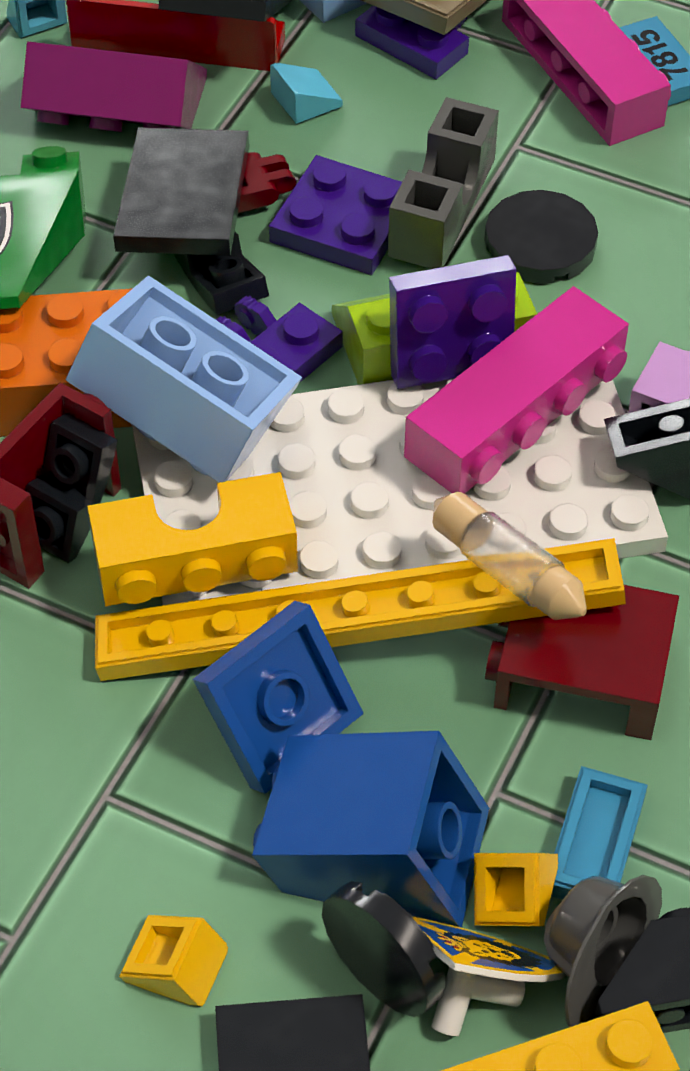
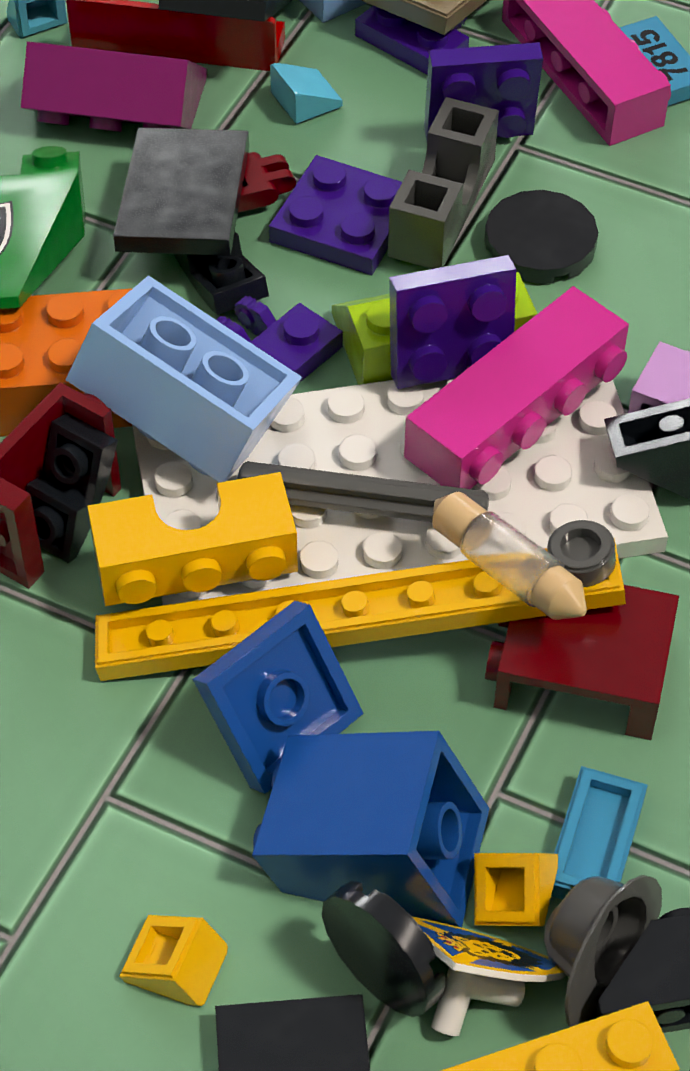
none -> dark grey axle [237,461,489,522]
none -> dark purple plate [424,42,543,142]
none -> dark grey tile [547,520,616,587]

